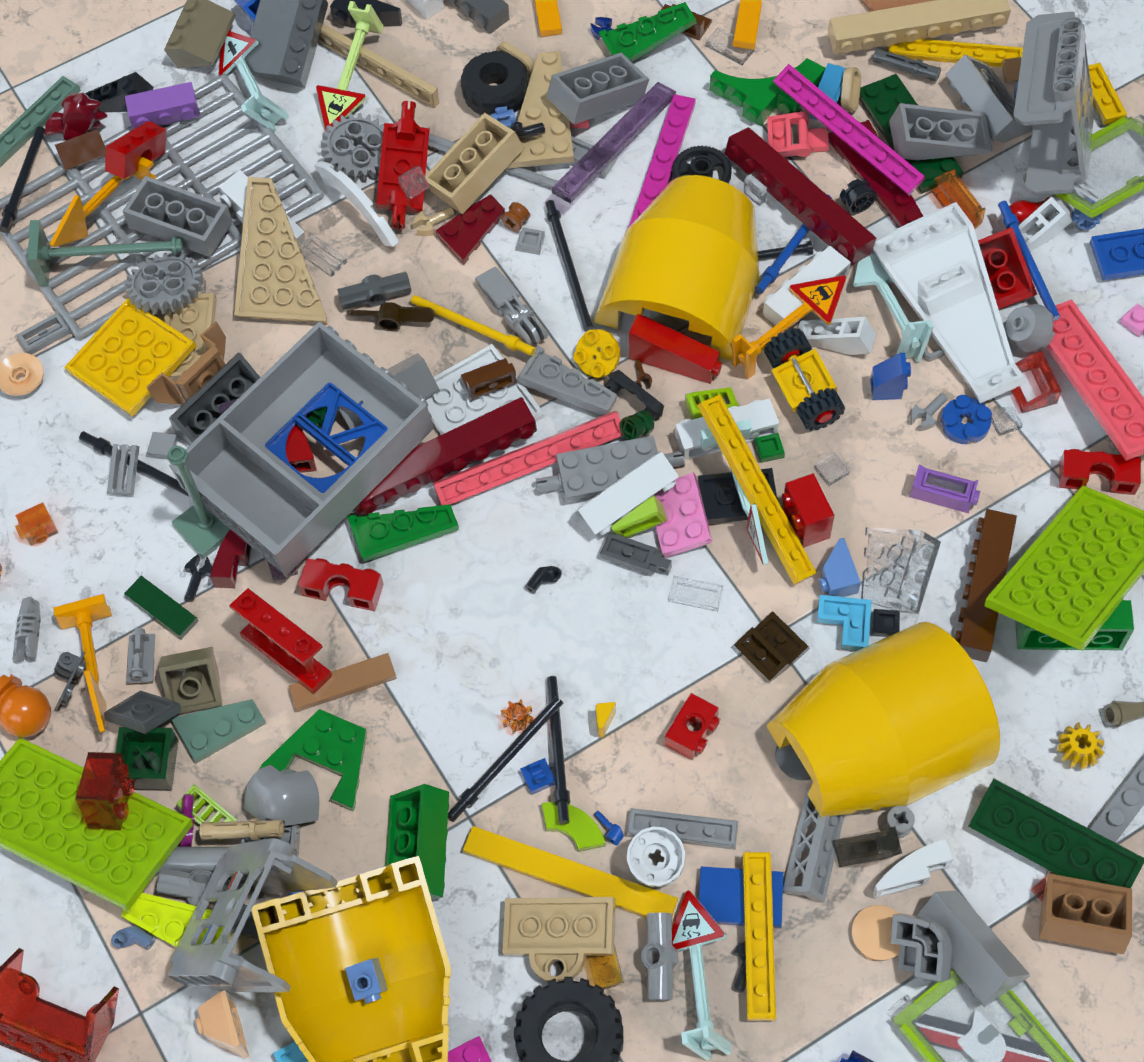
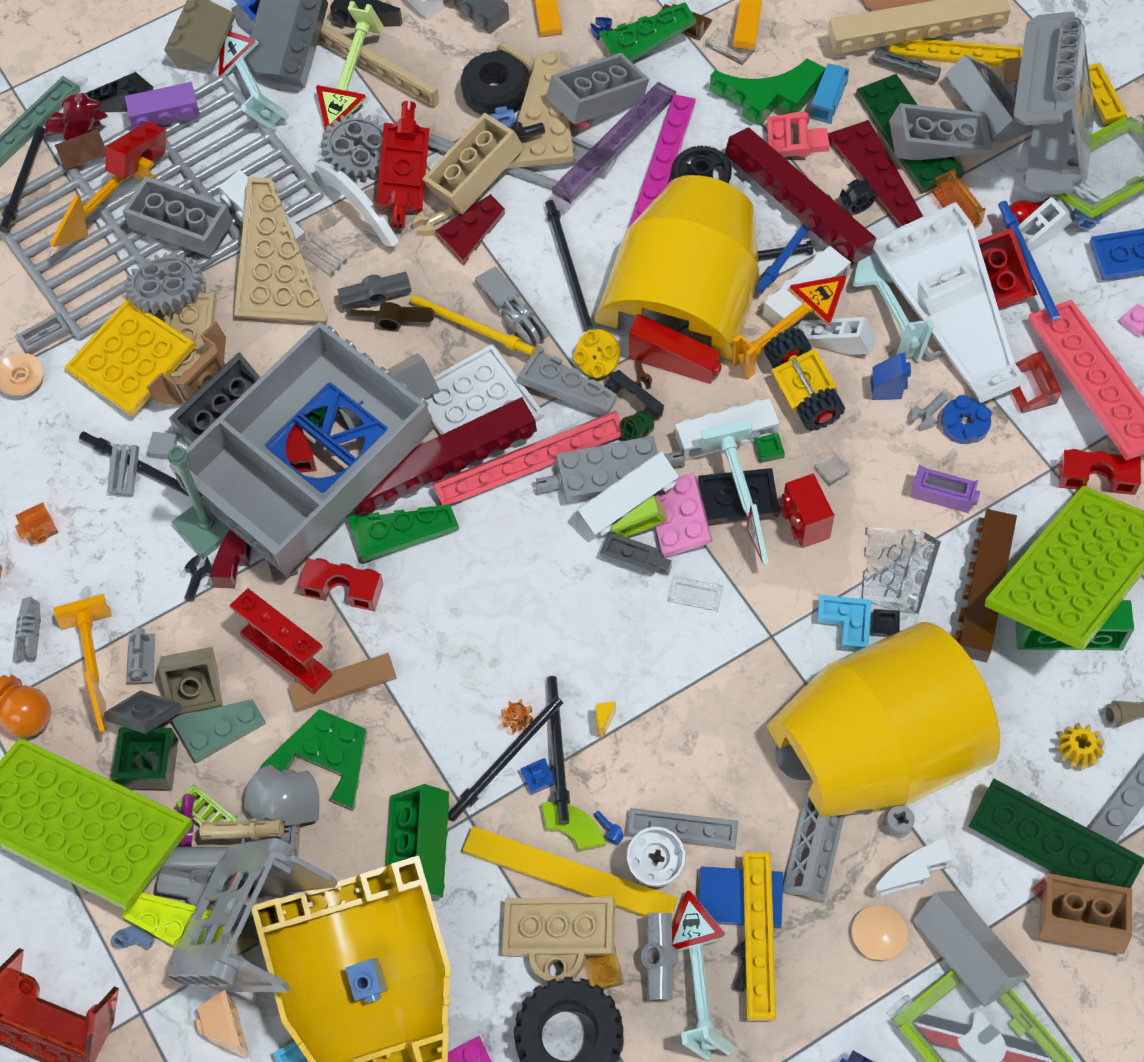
sand green tile [27,220,183,287] -> none
dark grey hinge [54,652,86,711] -> none
clear red brick [76,752,134,830] -> none
dark green tile [124,575,199,639] -> none
clear tile [398,166,430,198] -> none
reddish brown panel [461,358,517,400] -> none
dark orange wheel [501,202,530,232] -> none
light grey tile [517,228,545,255] -> none
black arm [525,566,562,593] -> none
red brick [665,693,721,760] -> none
lime slope [685,387,739,420] -> none
yellow tile [697,395,817,585] -> none
dark brown slope [734,611,810,682] -> none
clear tile [744,174,767,206] -> none
dark pink plate [773,64,925,196] -> none
medium blue slope [819,538,861,597] -> none
clear smoke slope [833,826,902,867] -> none
tan tile [841,67,861,113] -> none
light grey brick [891,913,953,982] -> none
clear tile [991,404,1023,436] -> none
light grey cone [1006,304,1055,352] -> none

